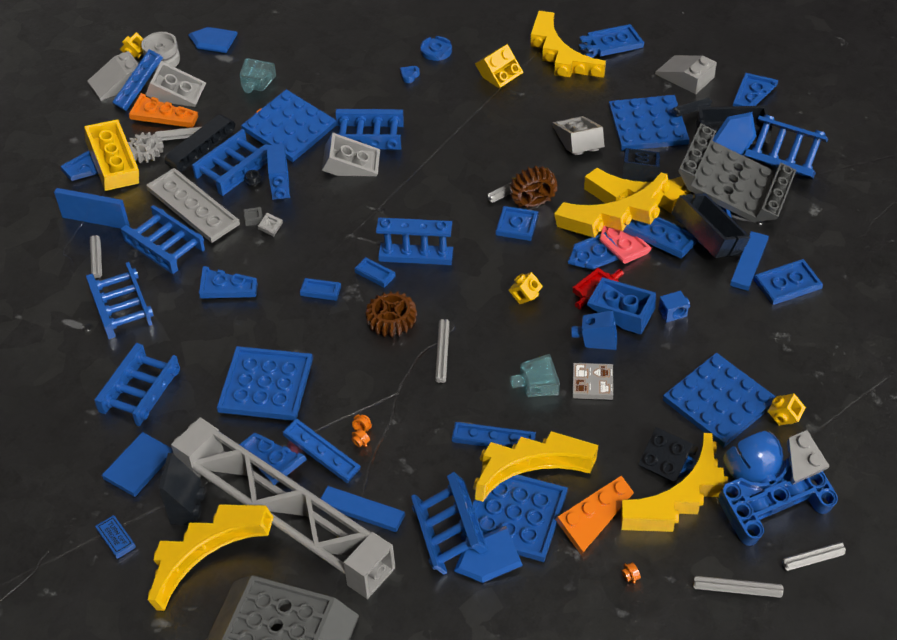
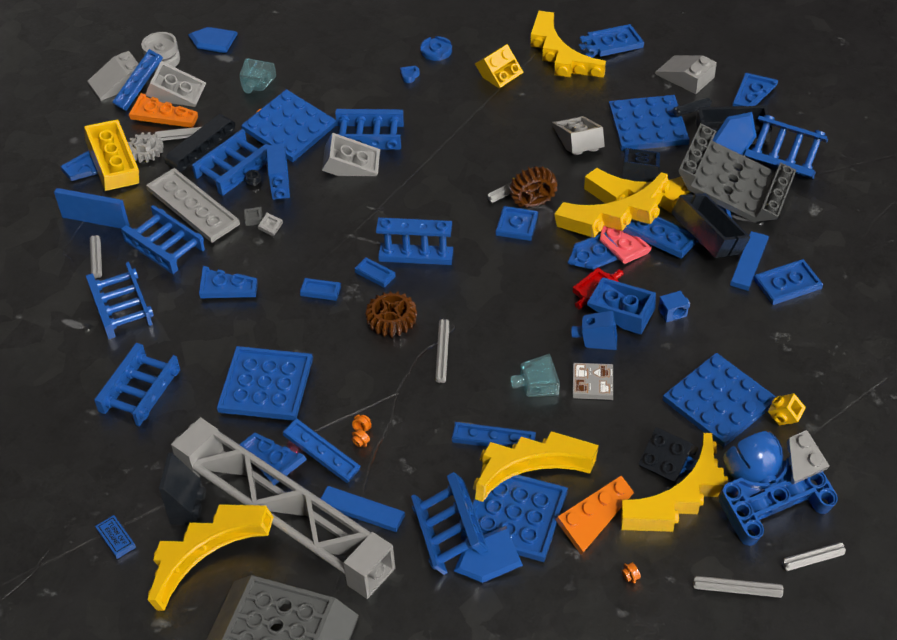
blue tile [102,432,174,497] -> none
yellow brick [120,32,143,58] -> none
yellow brick [509,272,543,304] -> none

